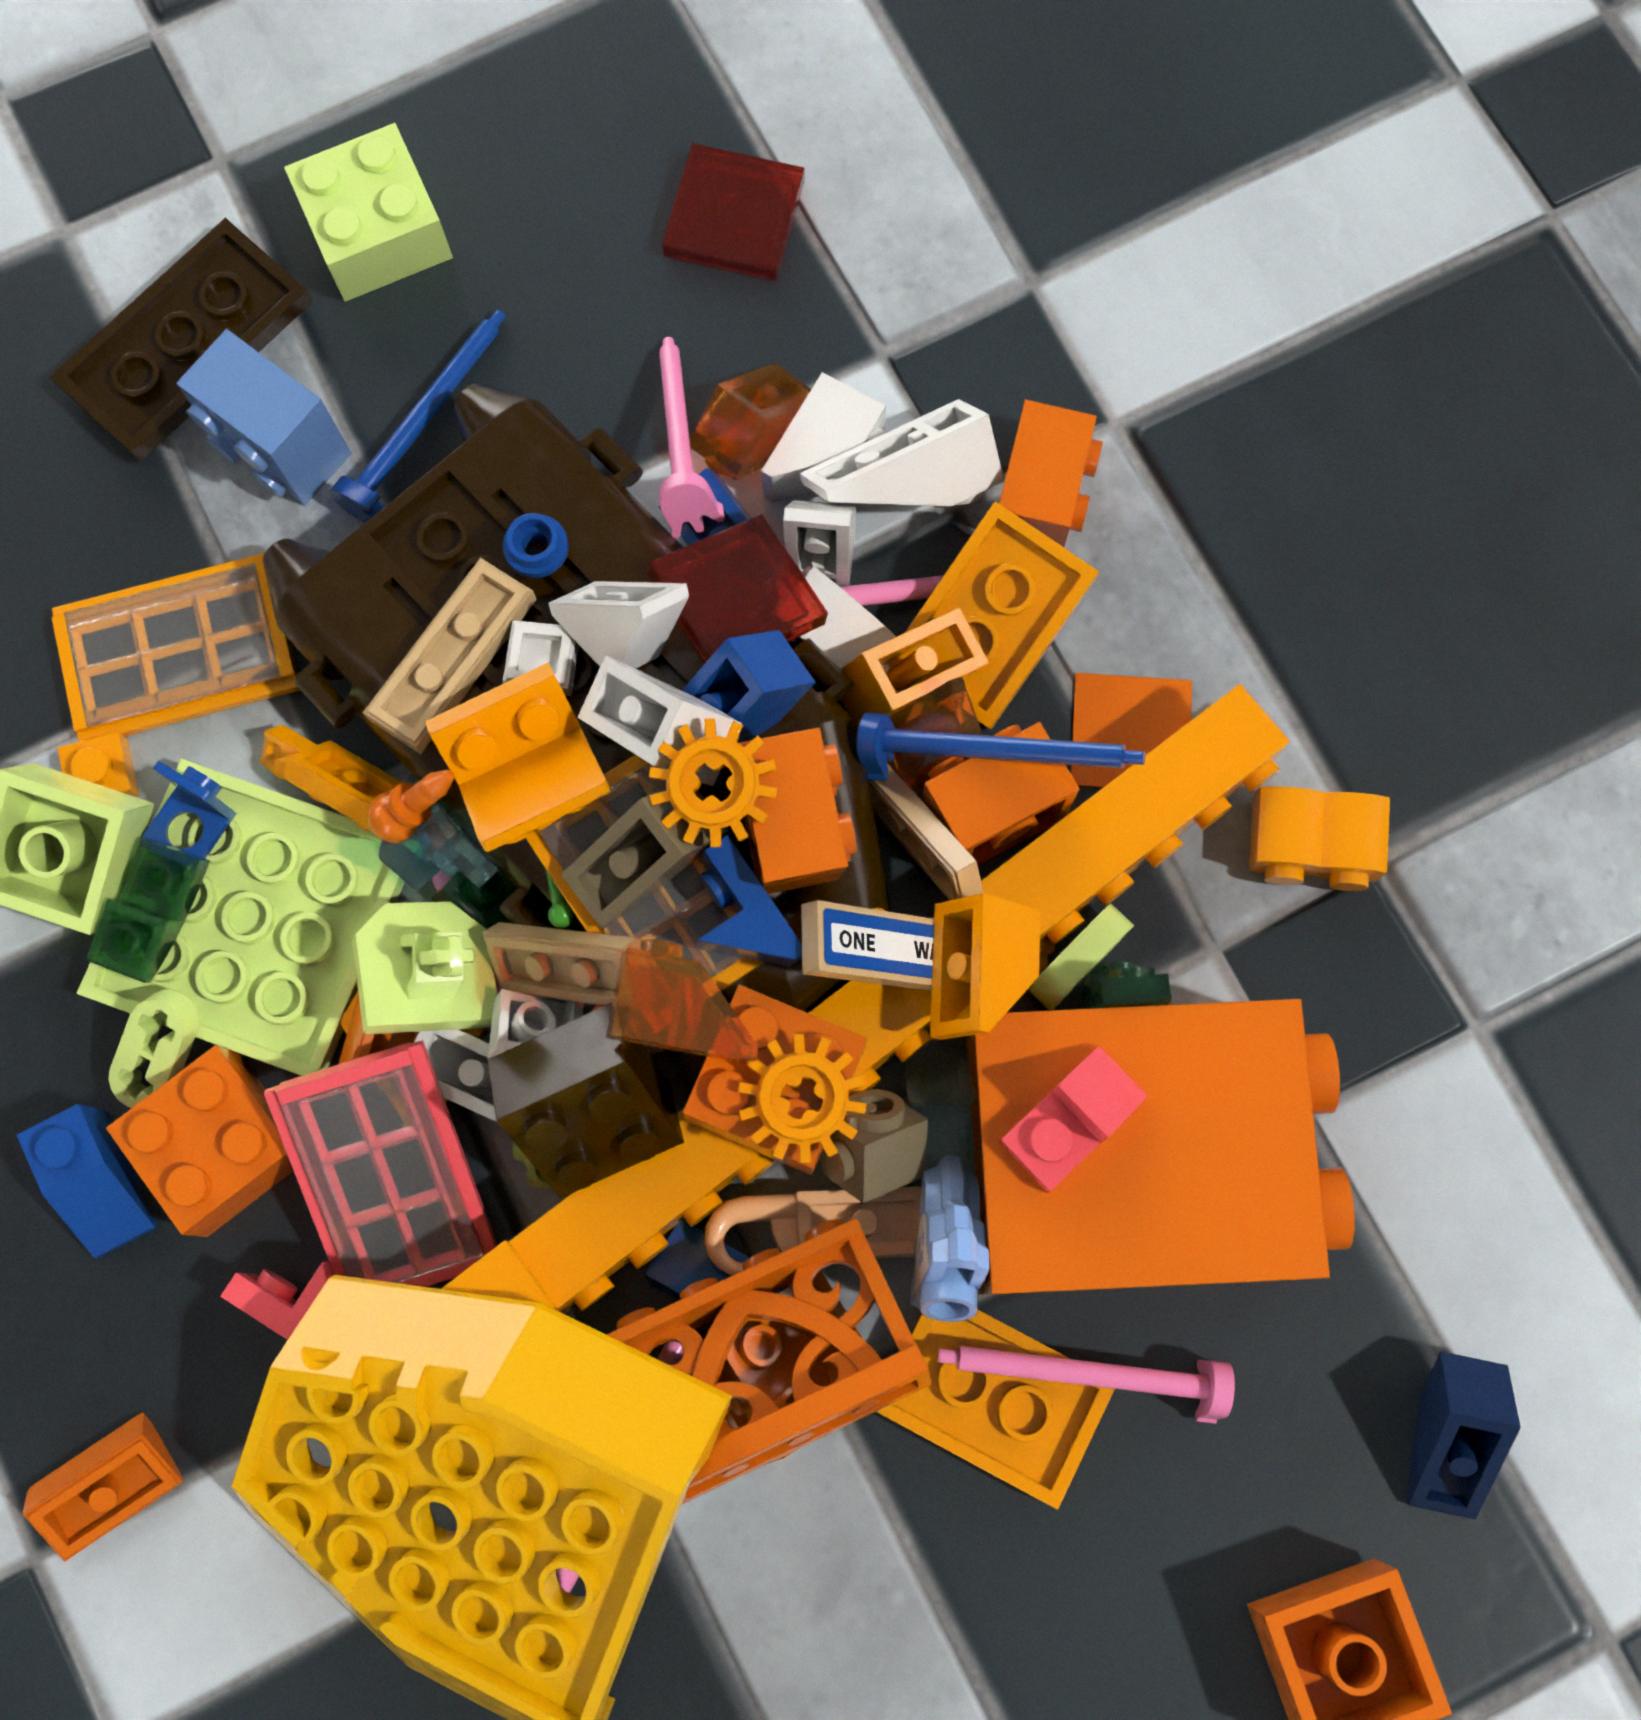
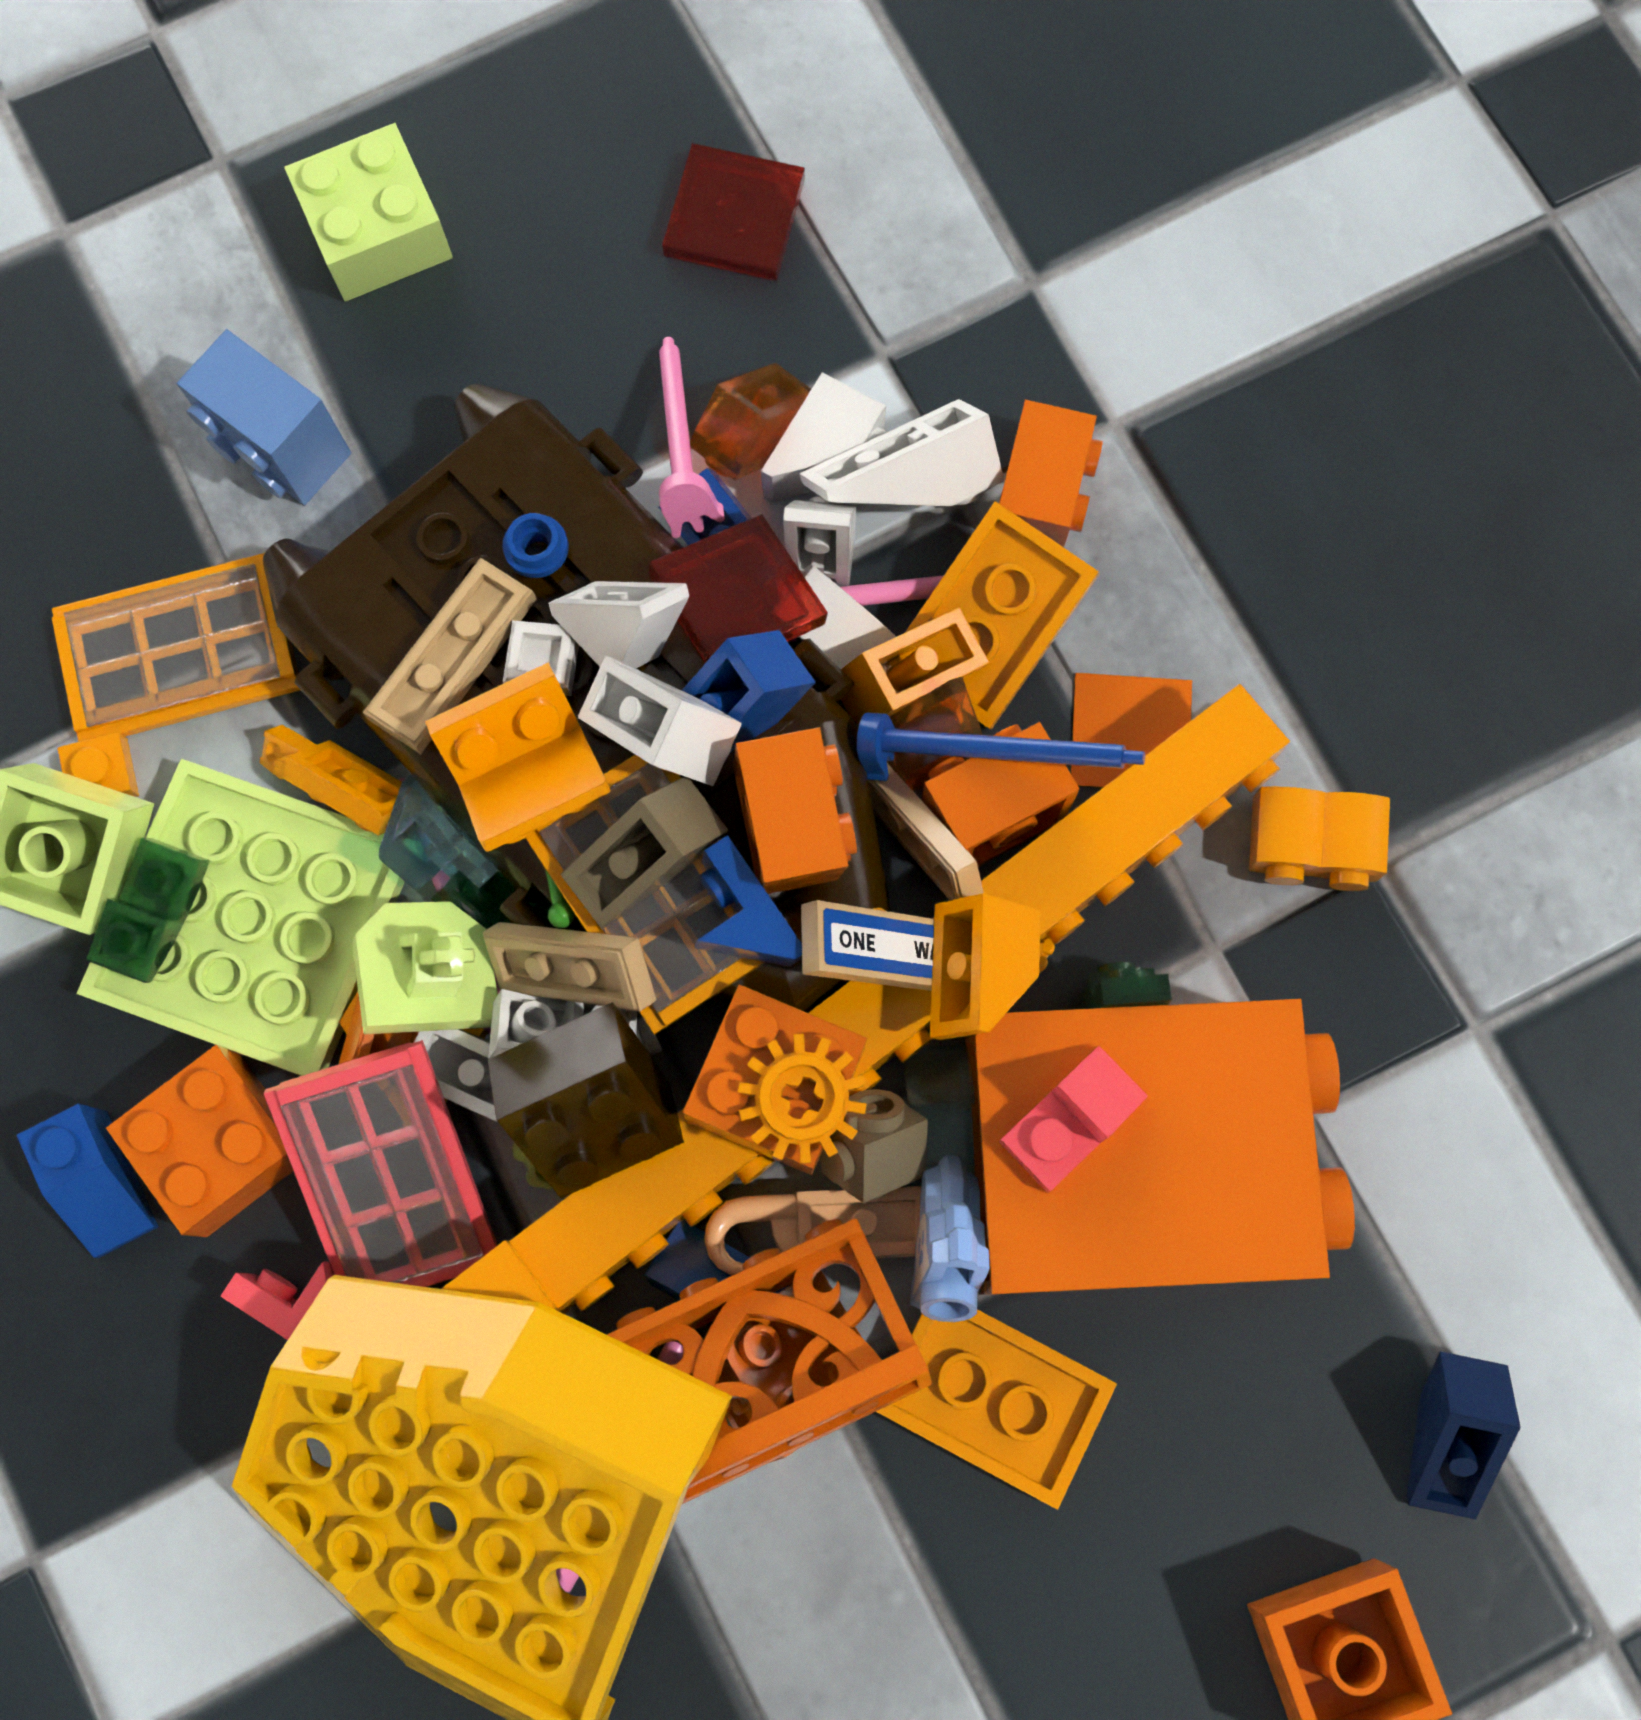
orange slope [22,1412,183,1562] -> none
dark brown plate [50,217,313,462] -> none
yellowish green beam [108,989,200,1108] -> none
blue bracket [142,760,237,872] -> none
blue piece [329,309,506,523] -> none
orange bar [367,770,454,843] -> none
clear orange slope [606,939,758,1064] -> none
light orange gear [649,718,778,848] -> none
bright pink piece [937,1345,1235,1424] -> none
yellowish green beam [1027,903,1134,1011] -> none

